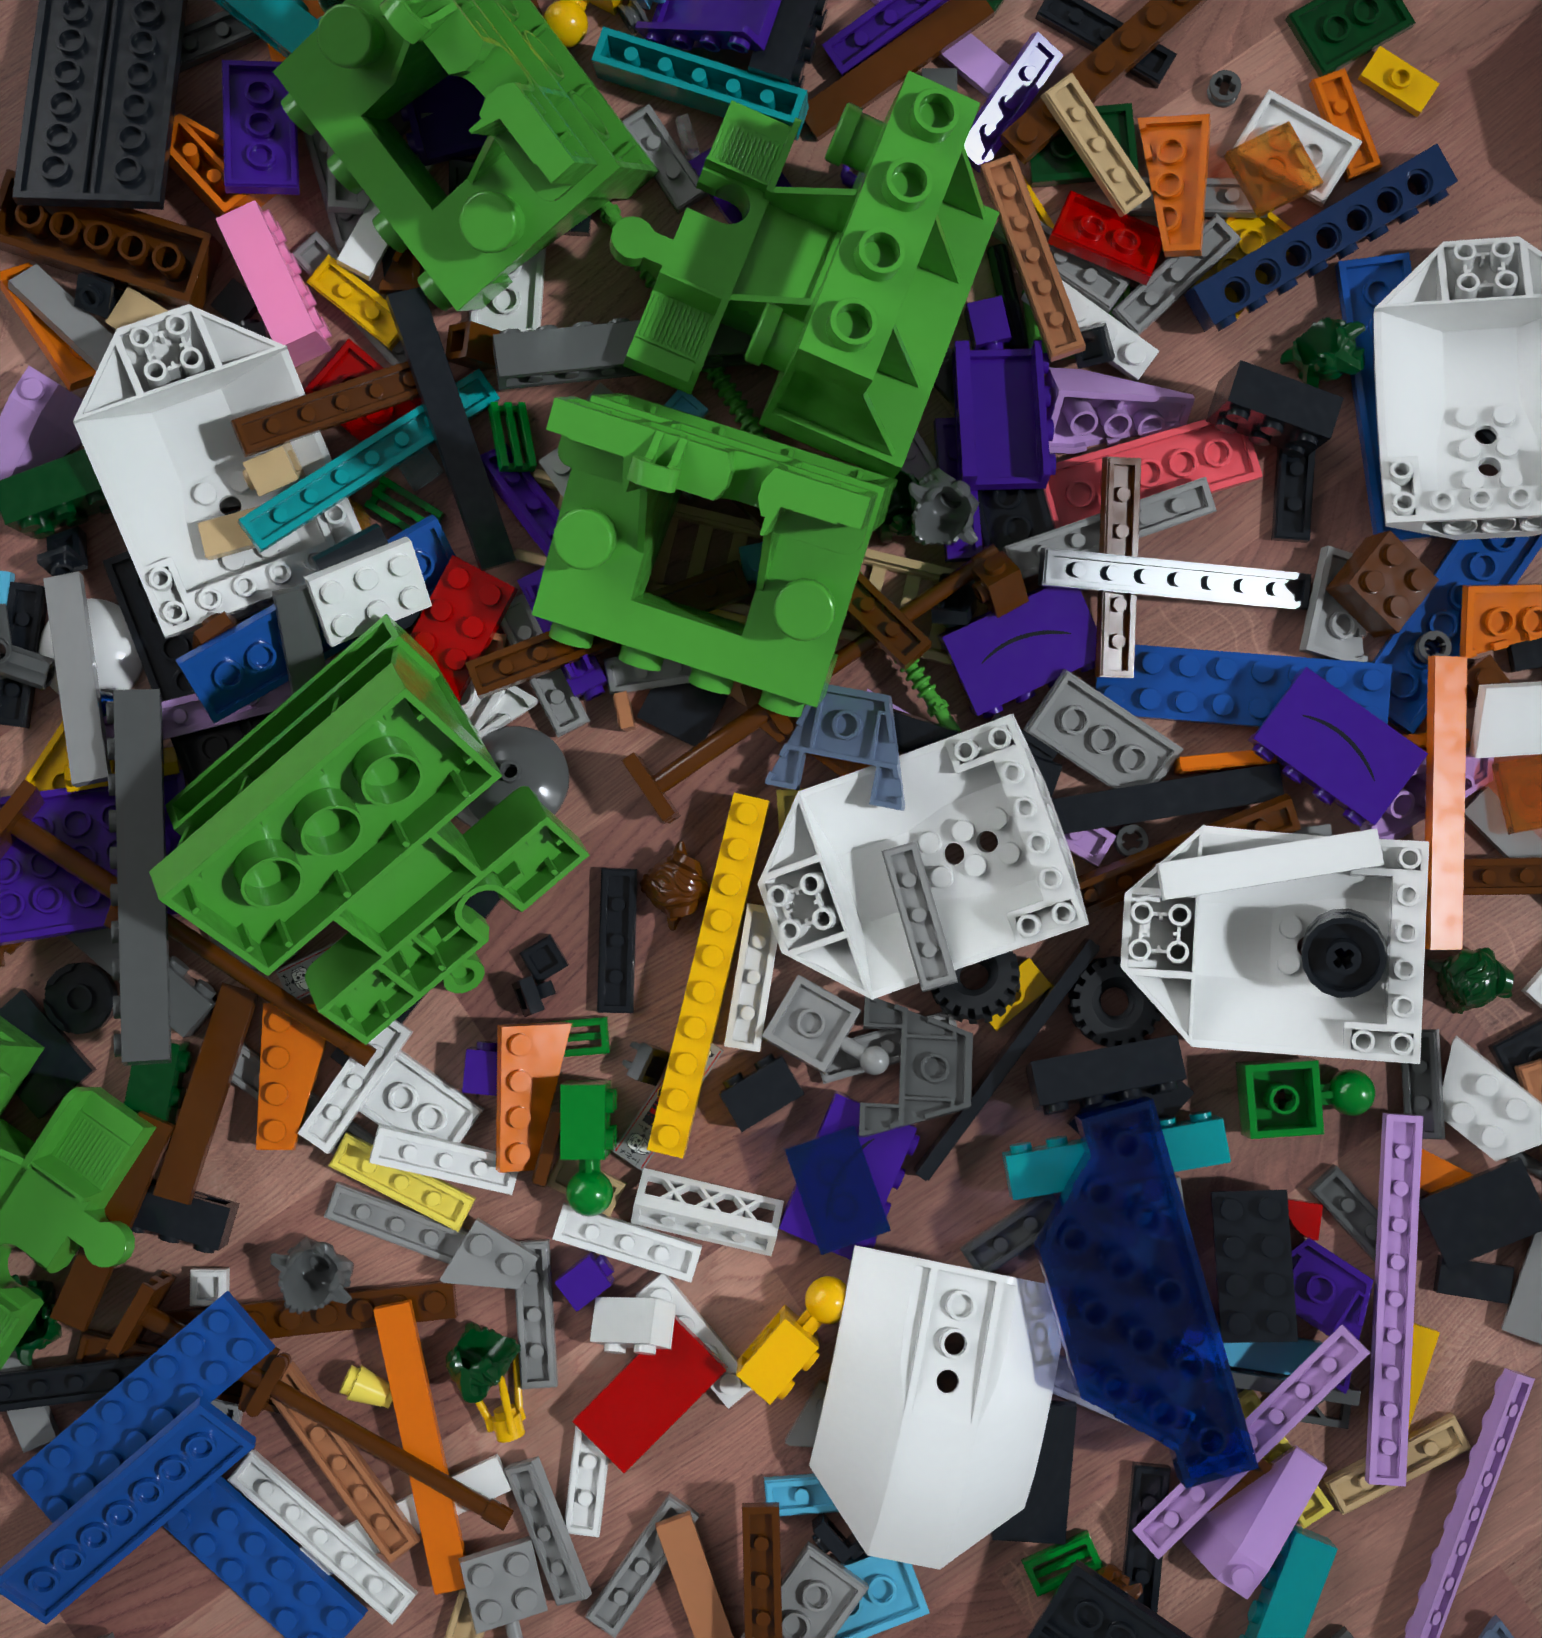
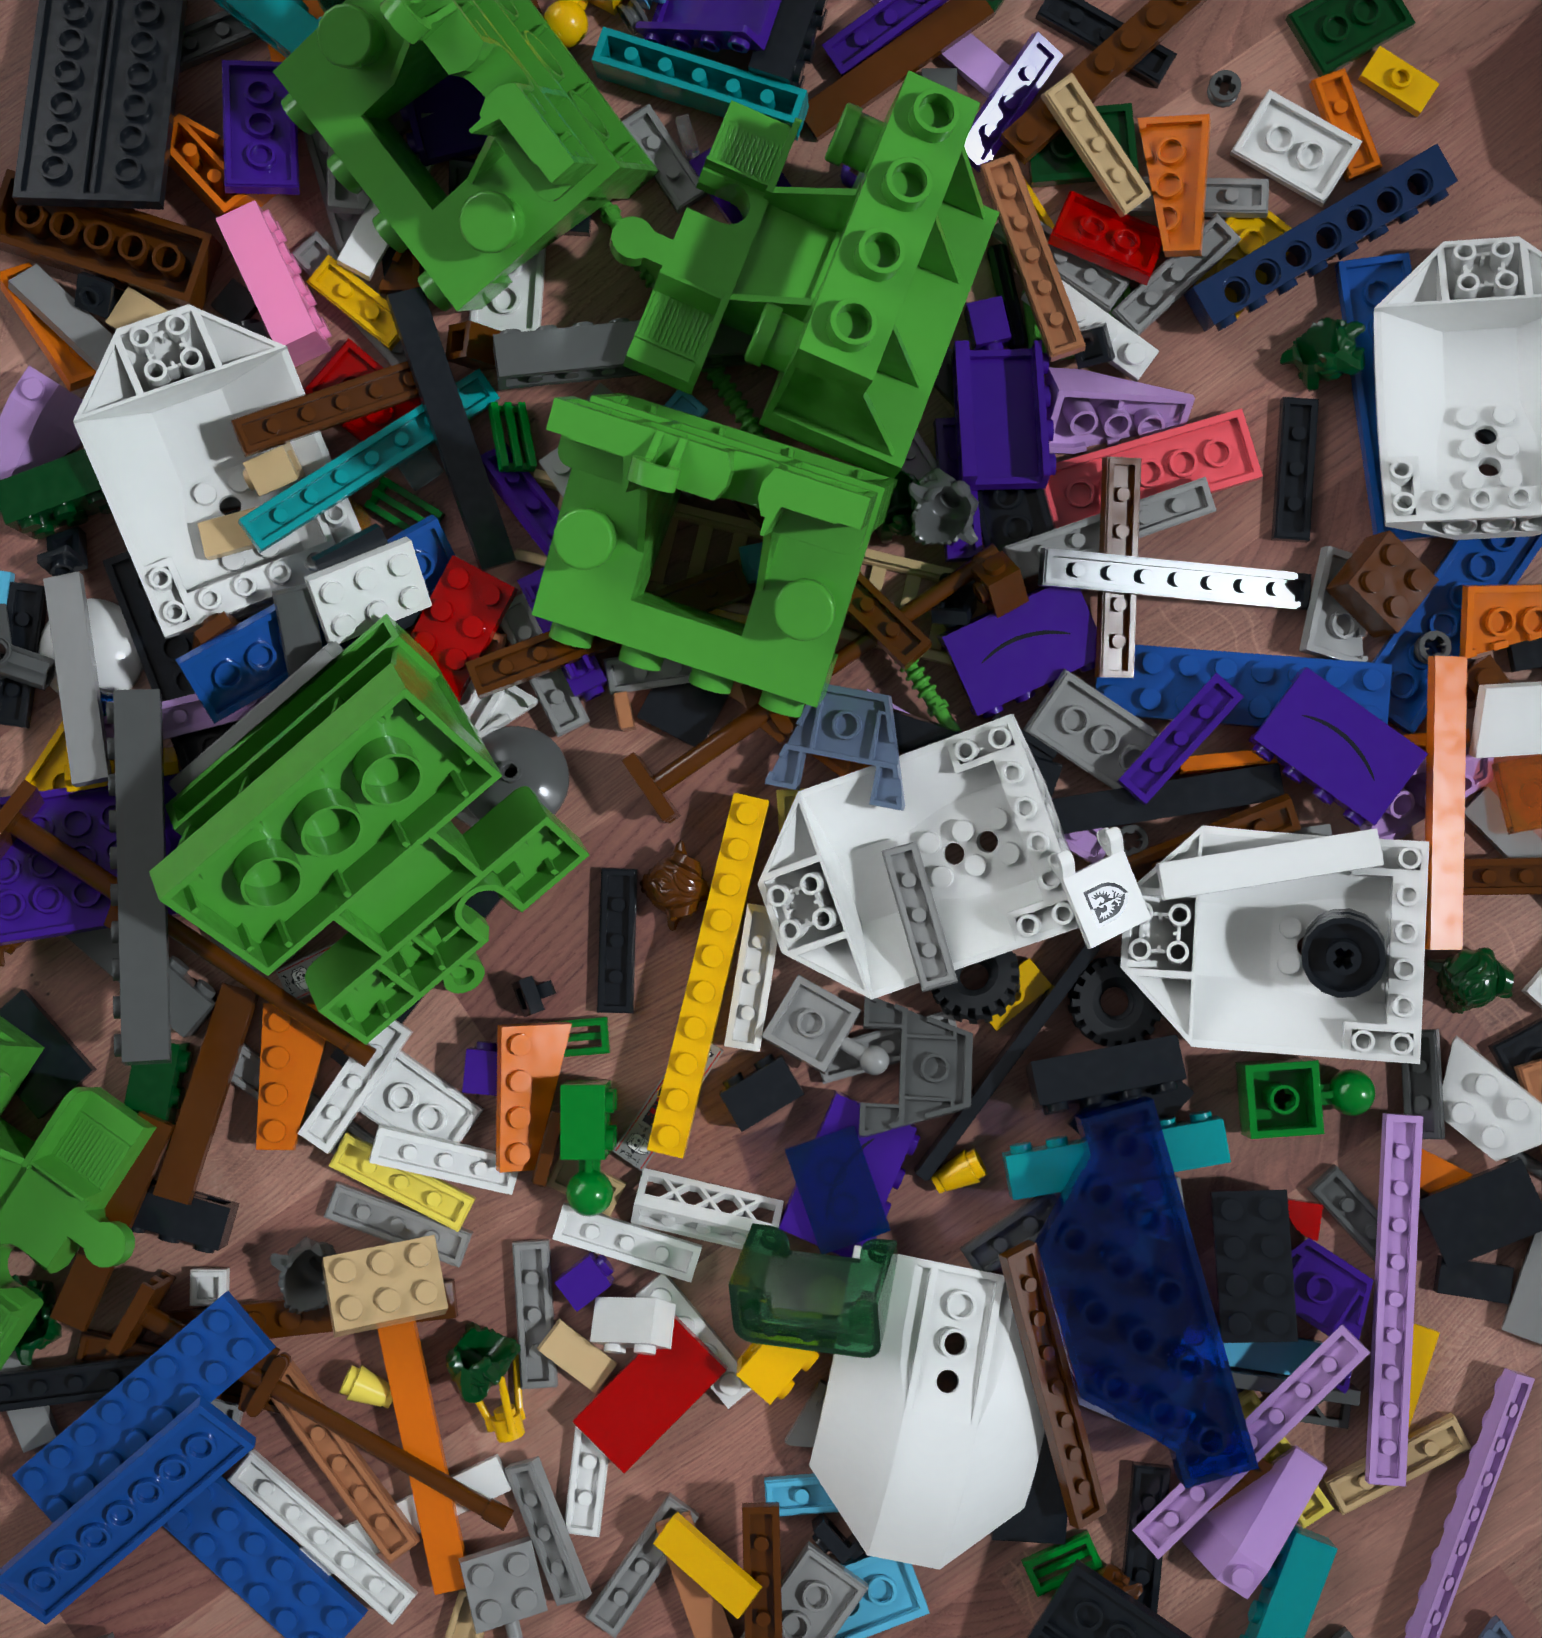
black tile [43,962,118,1034] -> none
light grey wing [439,1218,540,1289] -> none
black tile [519,934,569,984] -> none
black tile [622,1042,670,1086] -> none
black brick [1206,360,1344,458] -> none
clear orange tile [1224,121,1324,218] -> none
none -> light grey tile [169,641,344,794]
none -> tan brick [322,1235,448,1338]
none -> tan tile [537,1319,618,1393]
none -> yellow tile [653,1512,762,1619]
none -> clear green windscreen [728,1223,898,1358]
none -> yellow cone [931,1149,988,1194]
none -> reddish brown plate [998,1240,1107,1530]
none -> white flag [1048,827,1151,949]
none -> dark purple plate [1117,672,1244,805]

